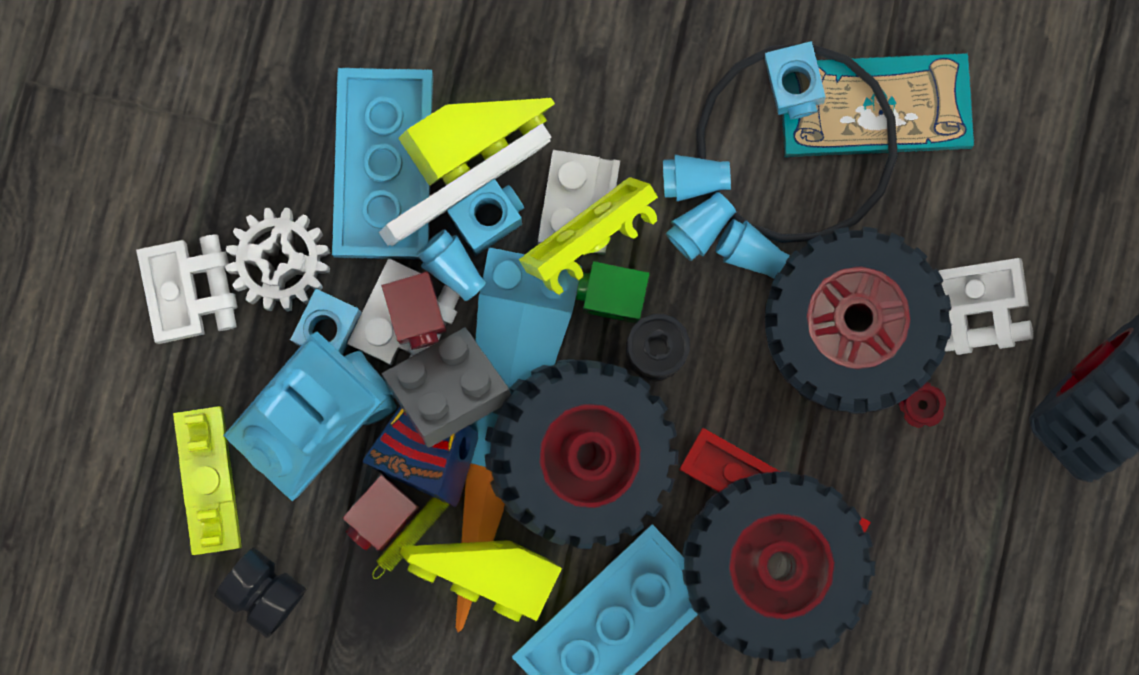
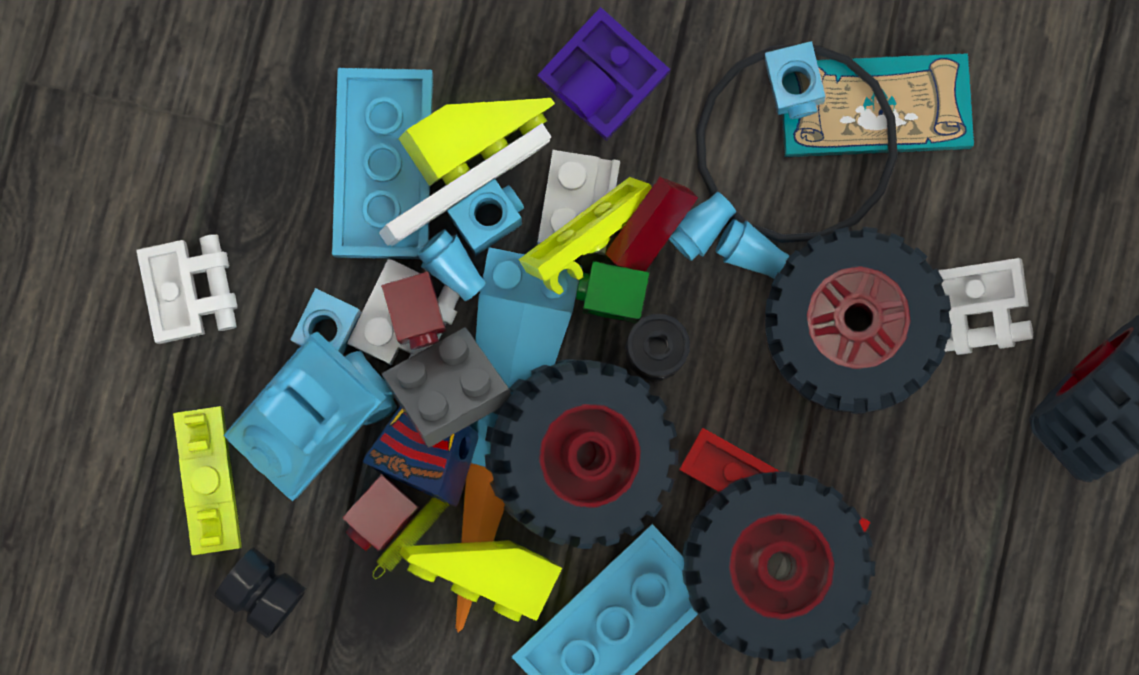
white gear [225,208,330,311] -> none
medium azure cone [663,155,731,202] -> none
dark red plate [899,382,946,428] -> none
none -> dark purple plate [537,7,670,141]
none -> dark red tile [605,177,698,272]

